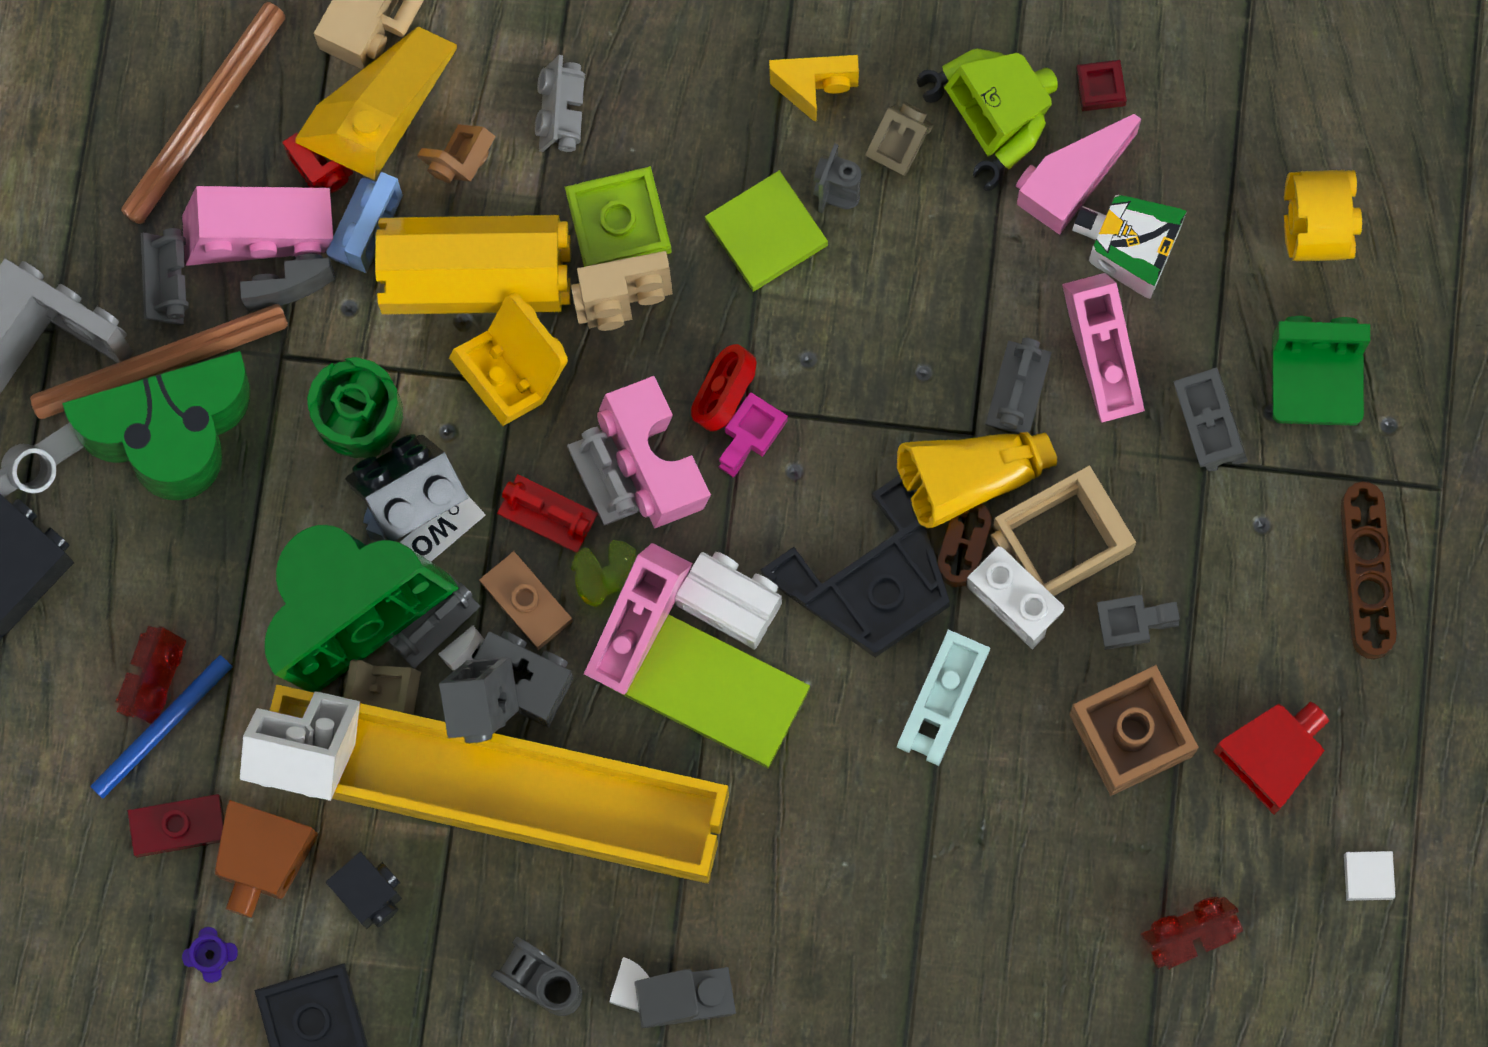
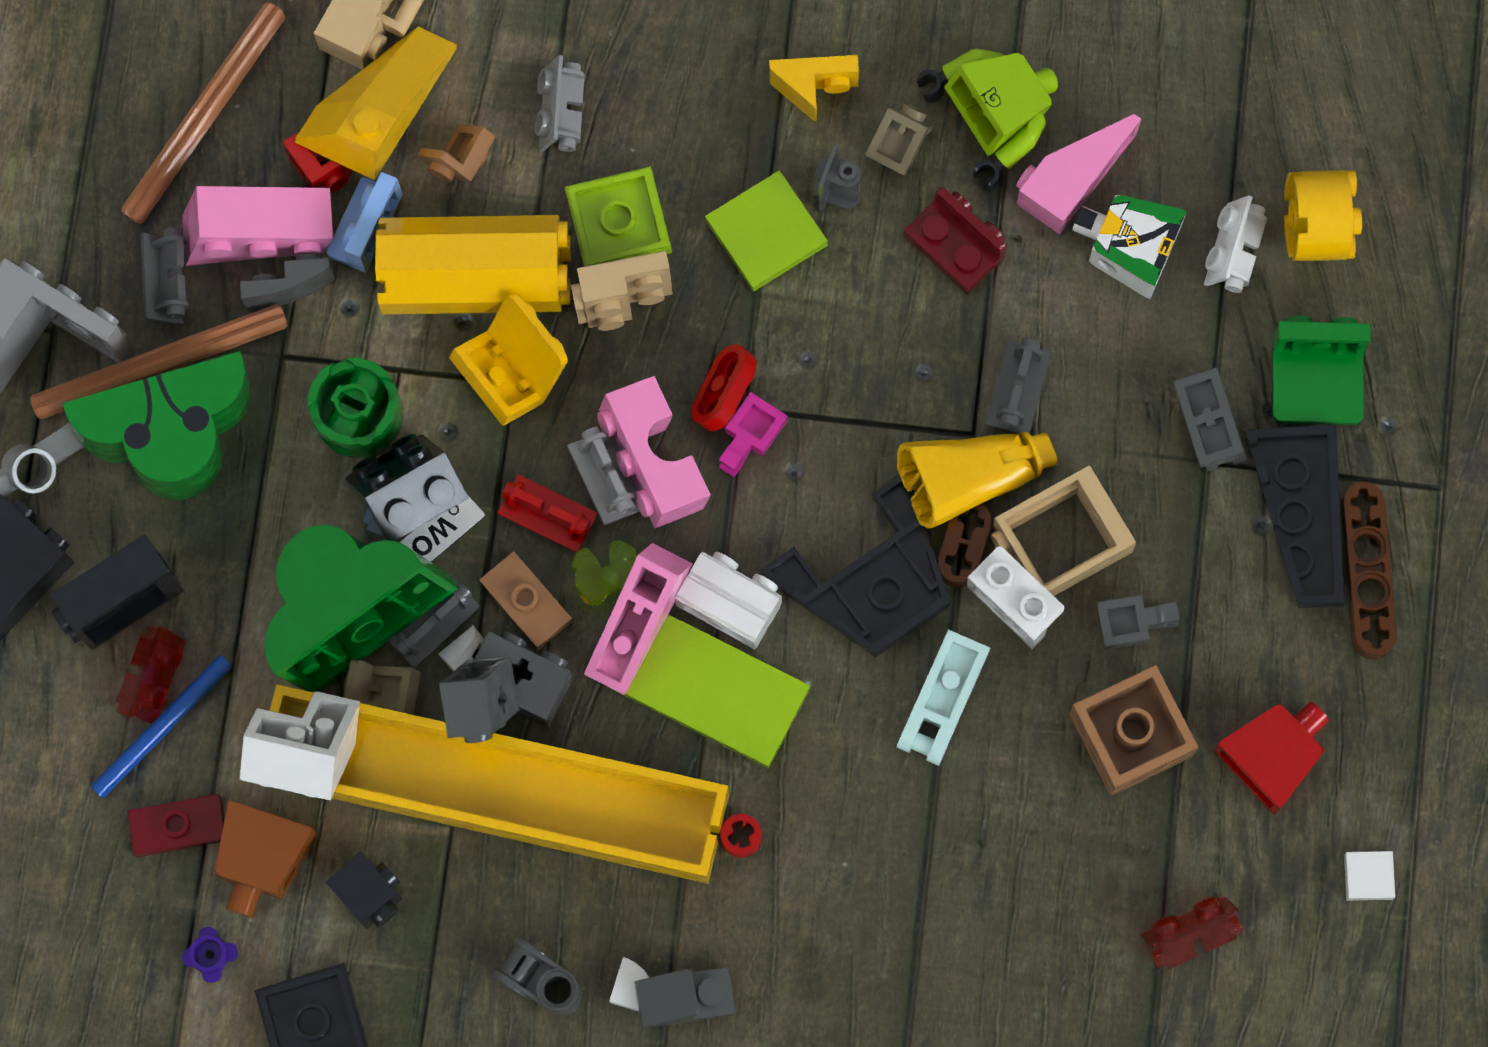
bright pink slope [1062,273,1145,423] -> none
dark red tile [1076,60,1127,112] -> none
none -> black window [50,534,184,650]
none -> red bush [720,814,762,858]
none -> dark red bracket [903,187,1006,295]
none -> white hinge [1204,195,1267,293]
none -> black wing [1245,425,1344,608]

